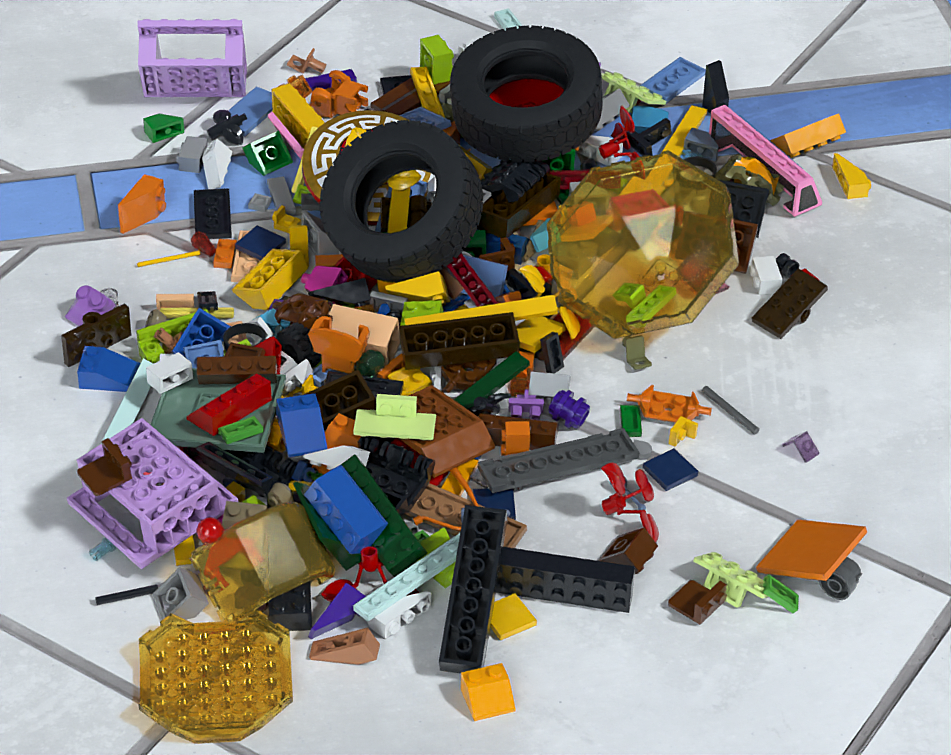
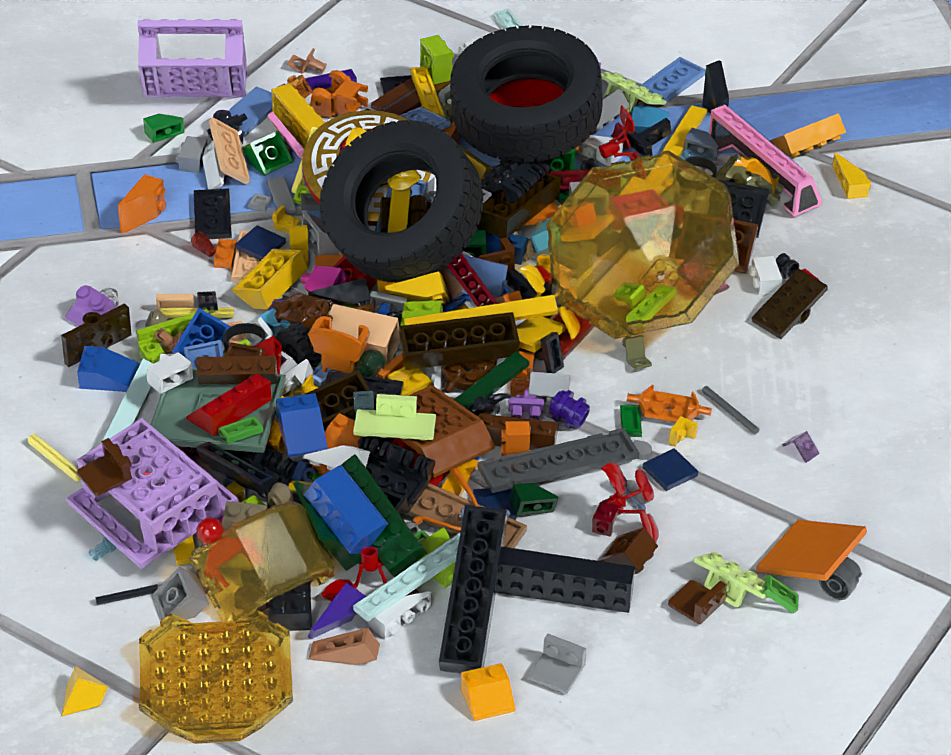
yellow axle [137,251,200,267] -> none
yellow tile [490,593,537,641] -> none
none -> light yellow axle [28,434,81,482]
none -> yellow slope [61,667,109,717]
none -> light nougat tile [209,117,250,185]
none -> clear light blue tile [353,391,374,412]
none -> dark green slope [509,483,558,516]
none -> light grey bracket [529,633,586,694]
none -> dark red bracket [592,502,619,537]

